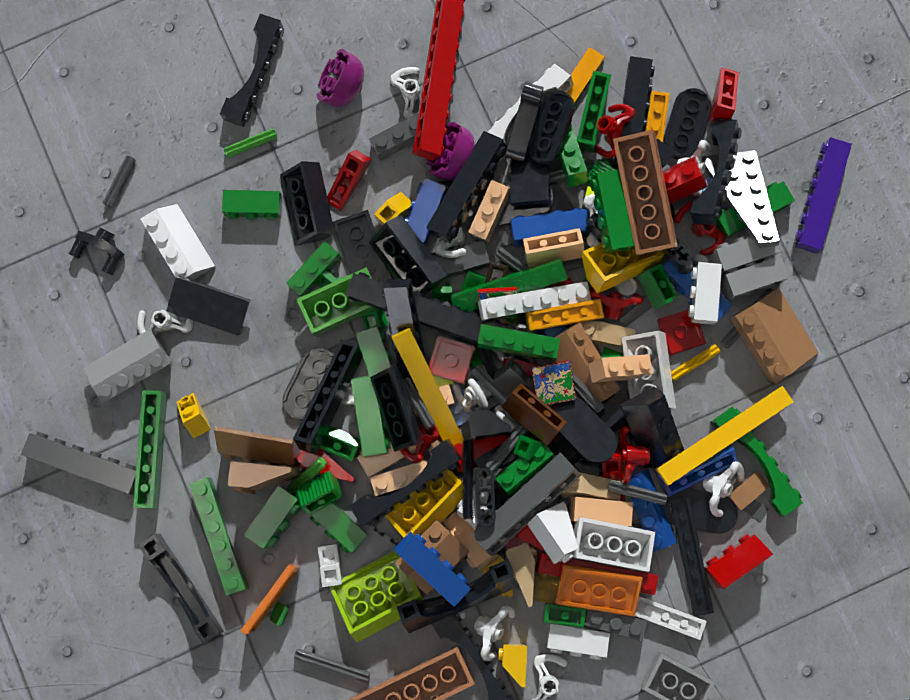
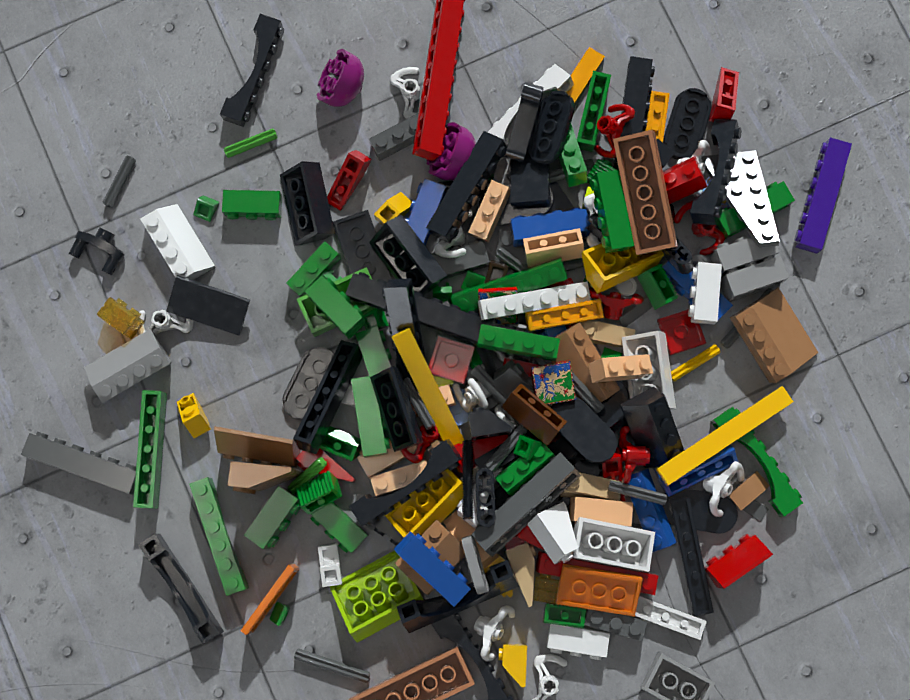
none -> clear yellow brick [97,297,144,339]
none -> green slope [193,195,219,222]
none -> green brick [305,275,366,339]
none -> light grey beam [462,535,489,595]

